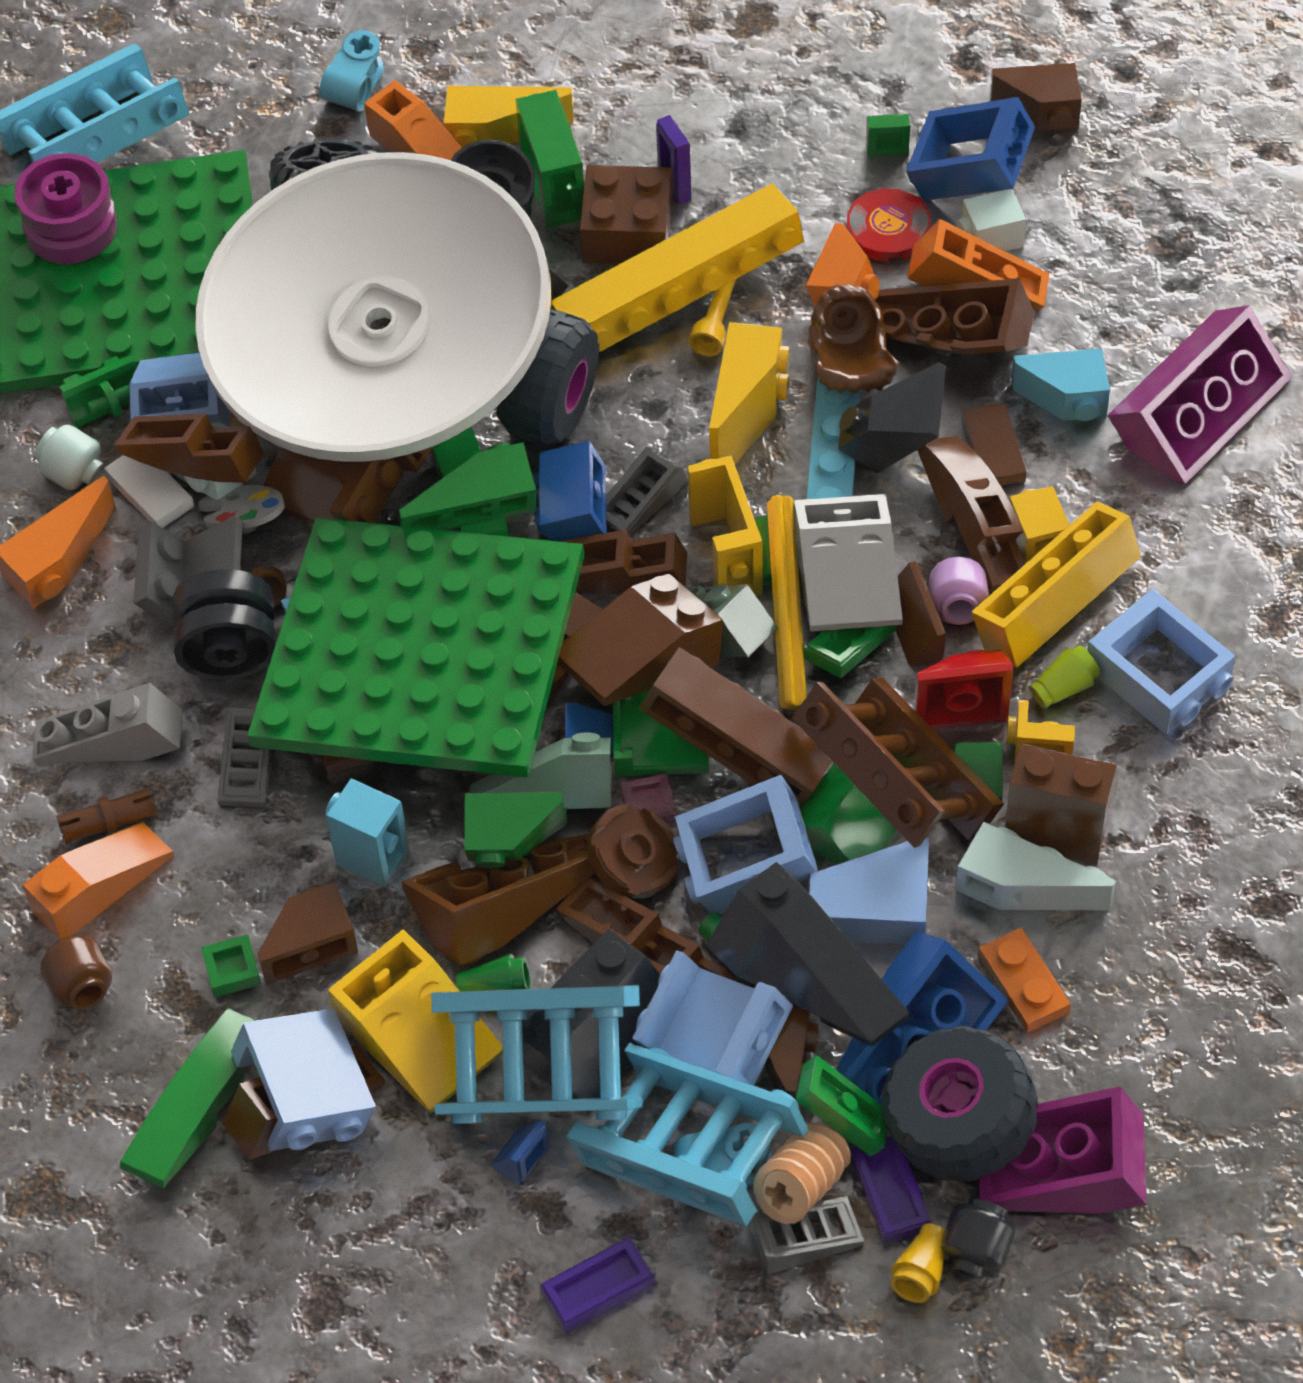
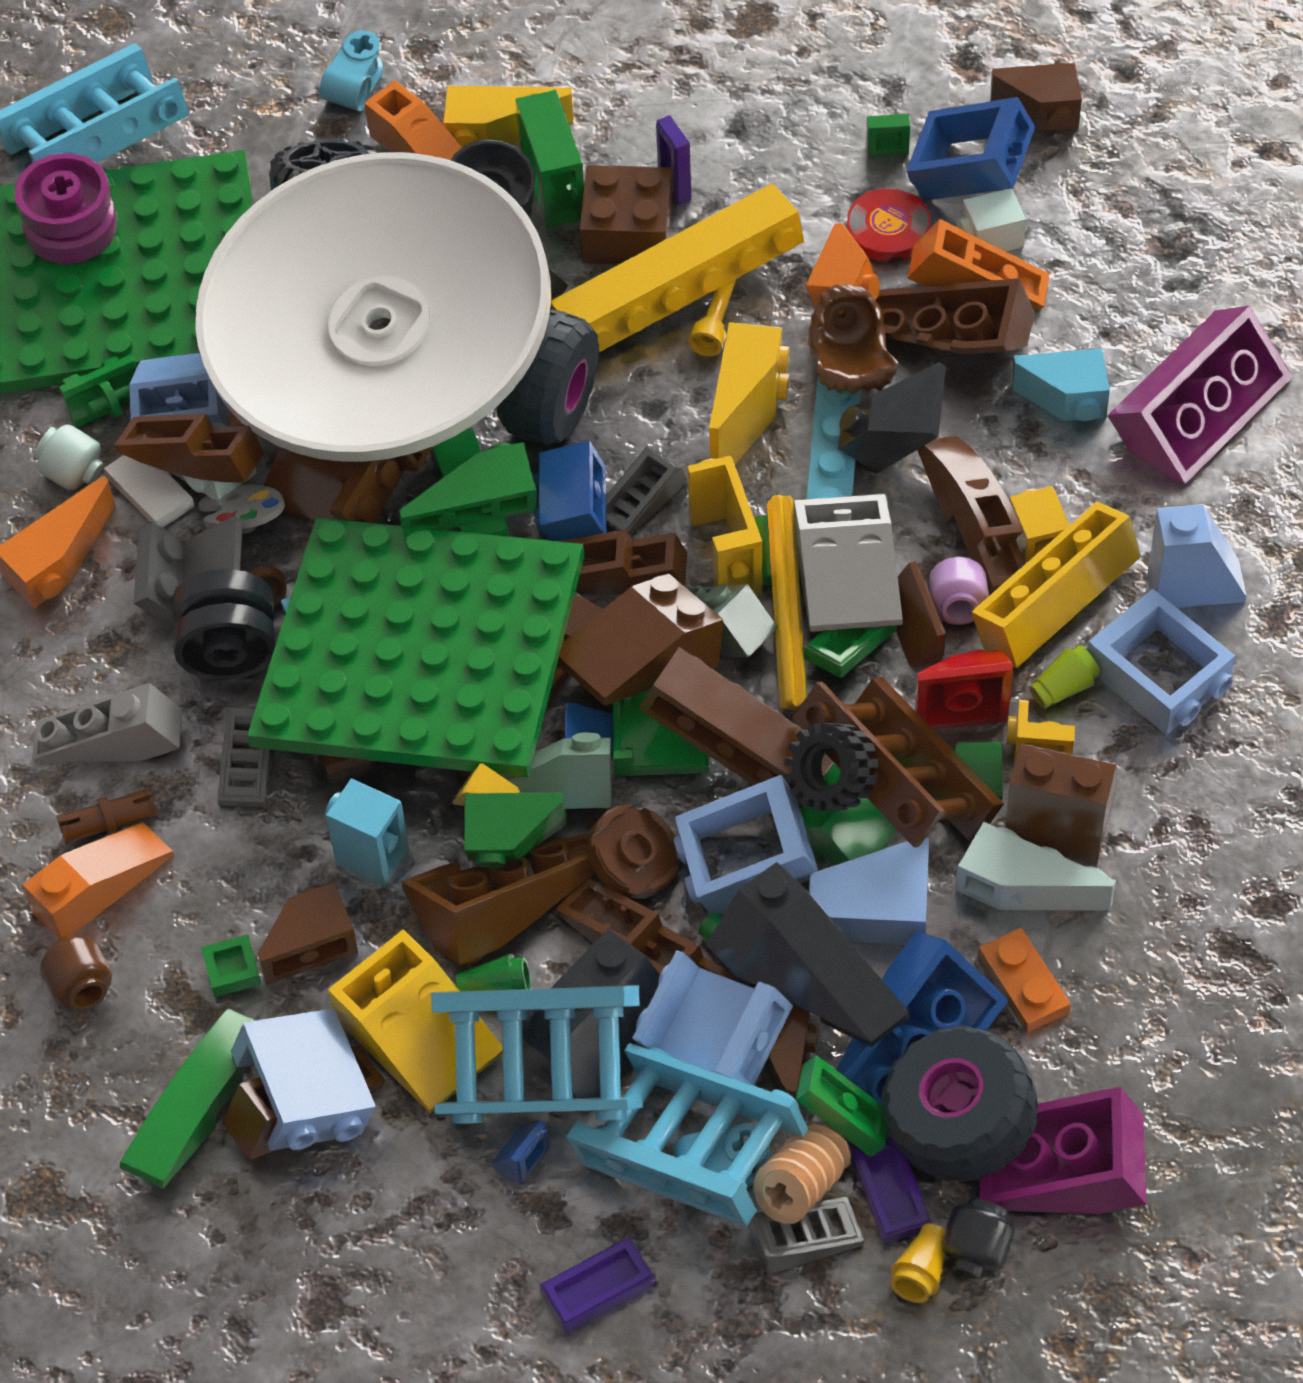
clear pink tile [621,774,677,823] -> none
reddish brown tile [962,403,1027,486] -> none
none -> yellow slope [452,764,520,806]
none -> black tyre [784,723,879,811]
none -> light blue slope [1147,504,1246,608]

